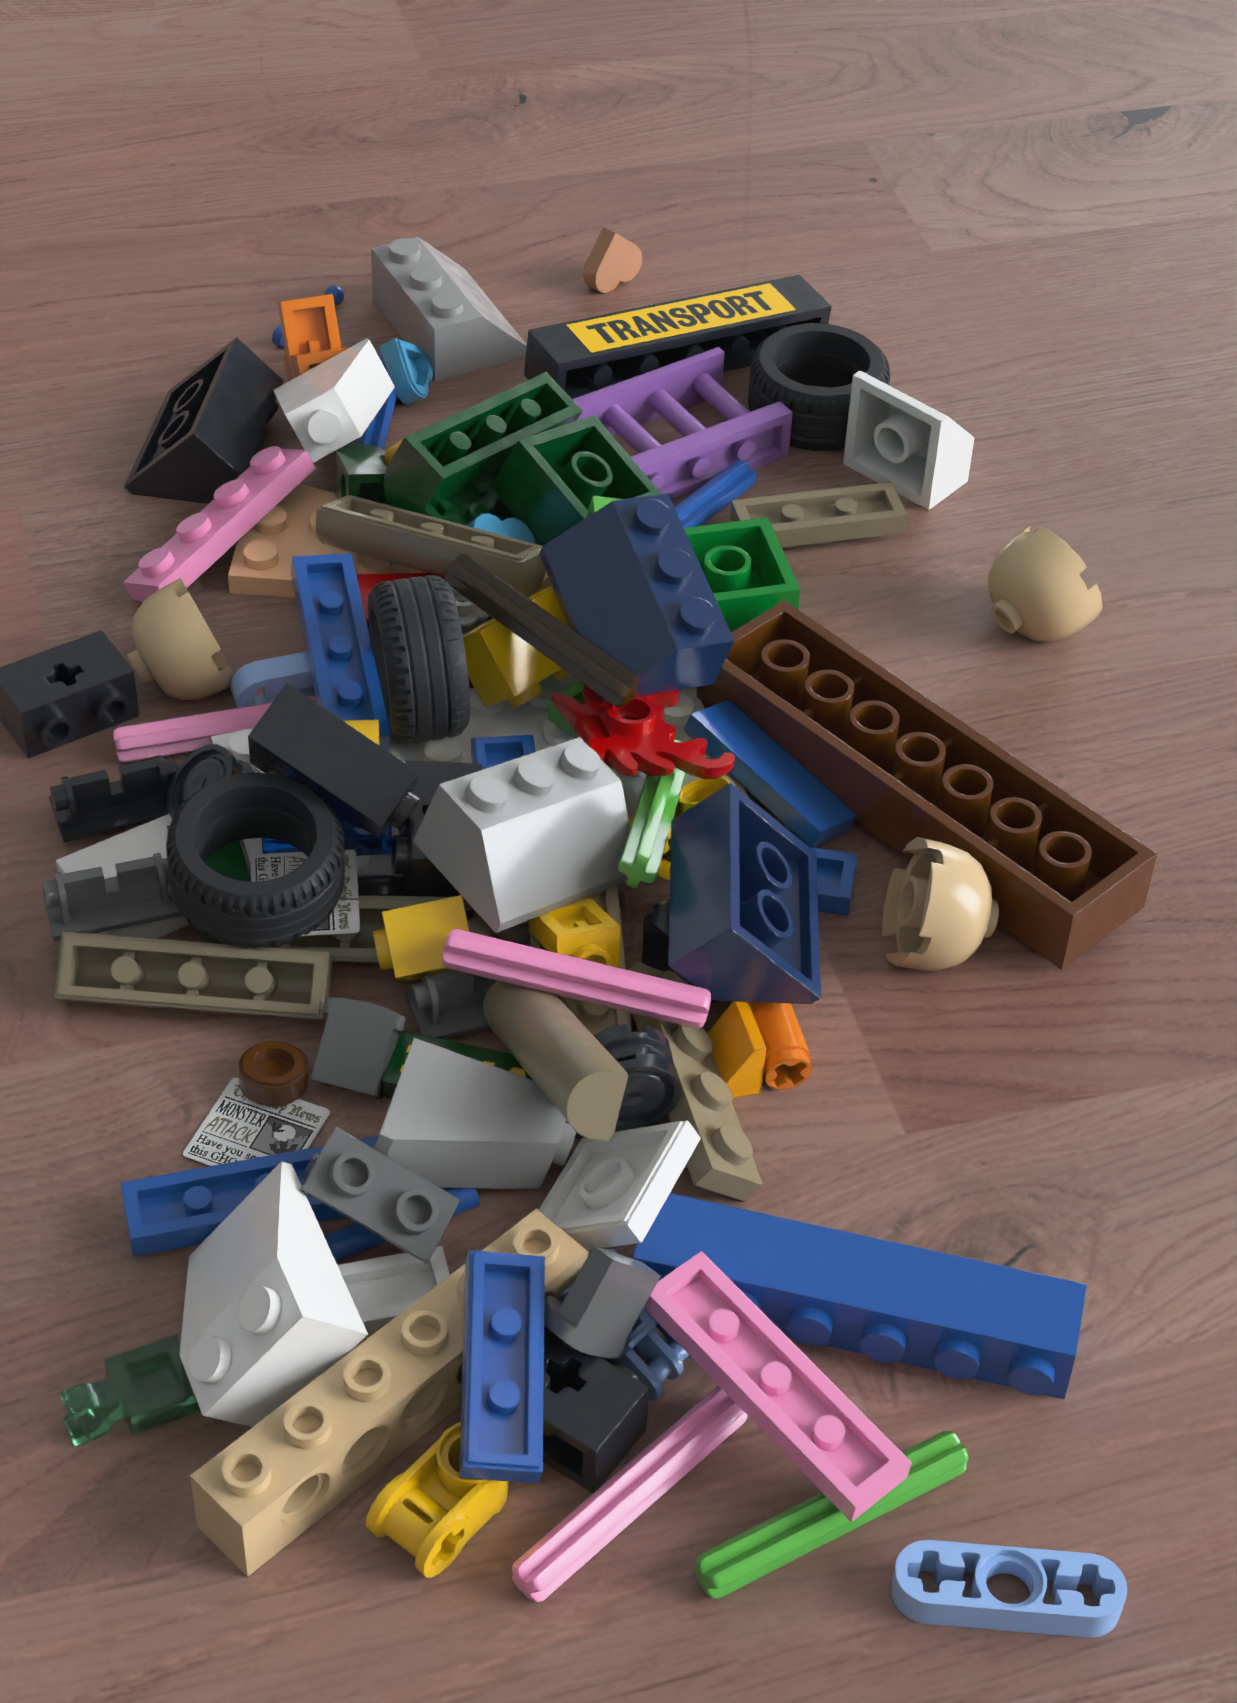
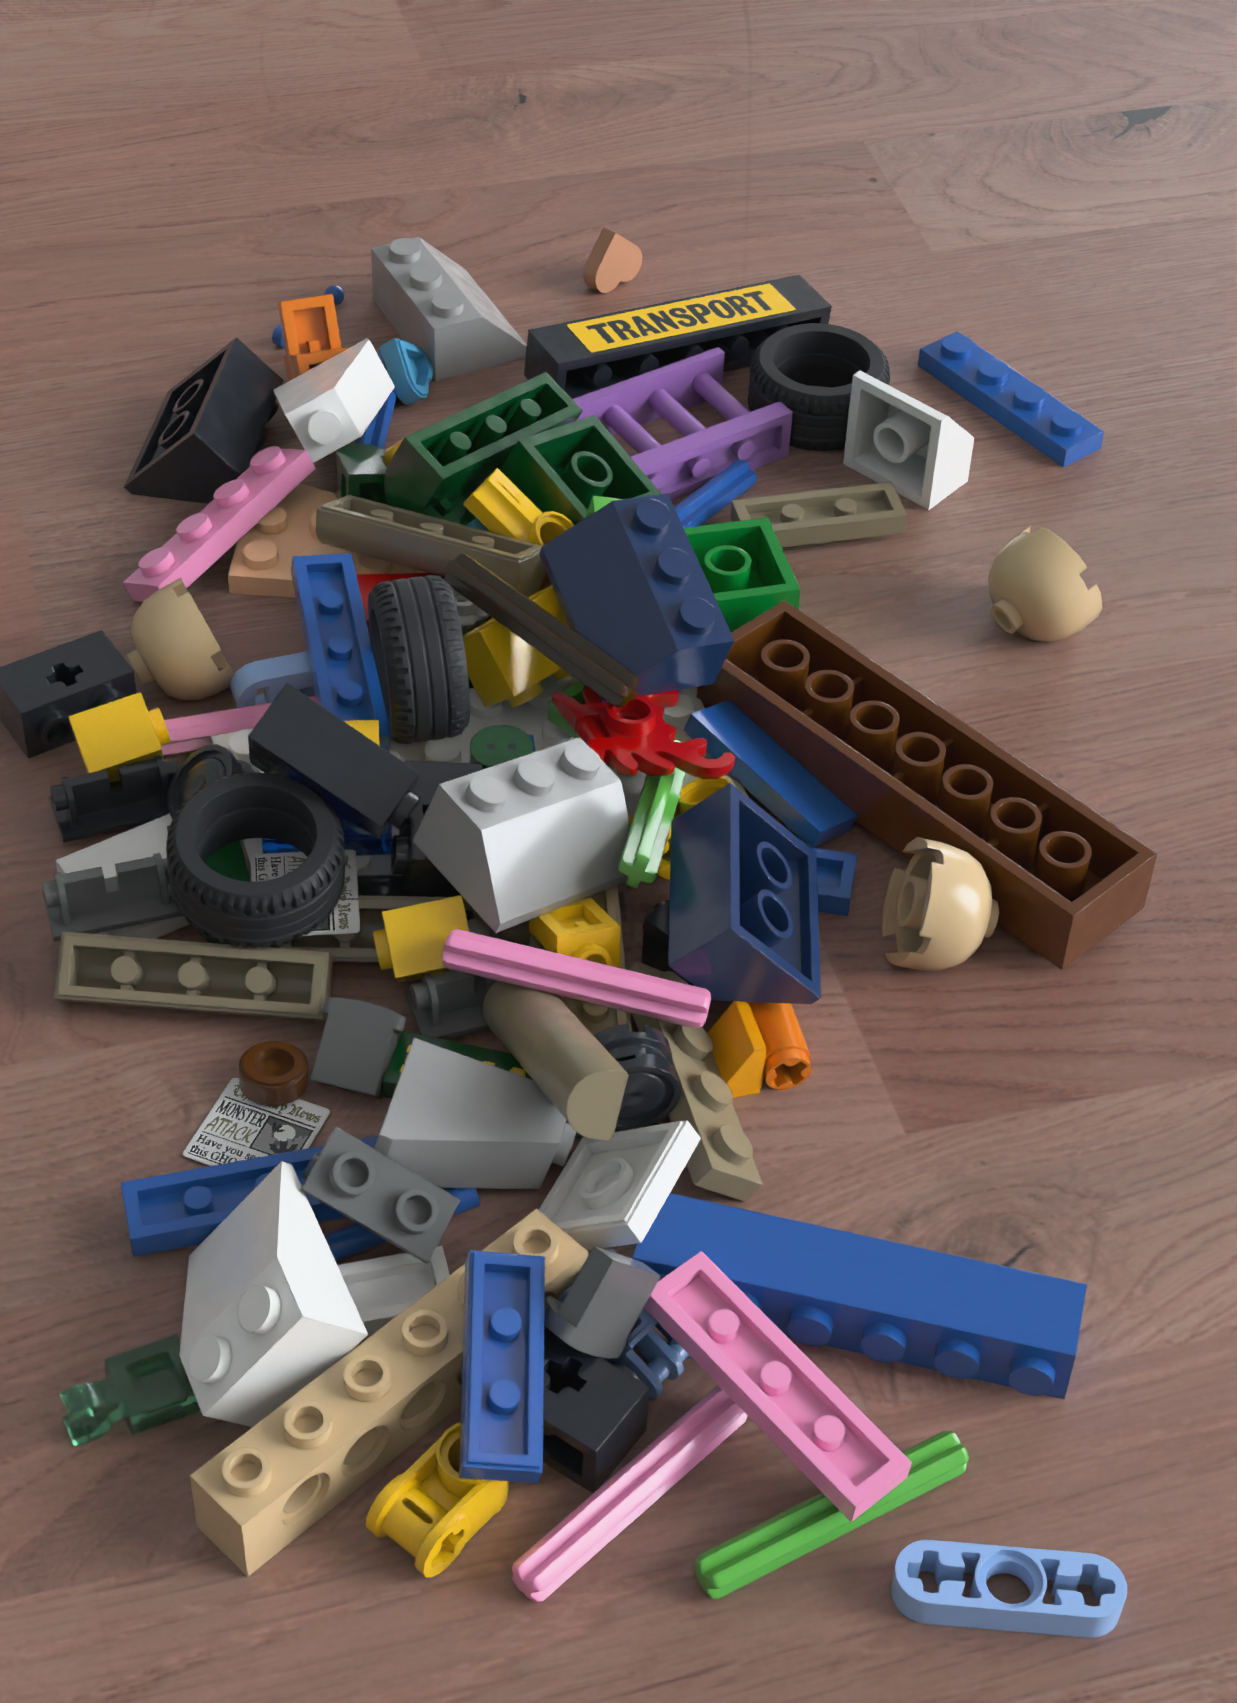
none -> yellow brick [68,692,171,782]
none -> yellow piece [463,468,575,581]
none -> dark green tile [470,725,533,770]
none -> blue plate [918,331,1104,467]

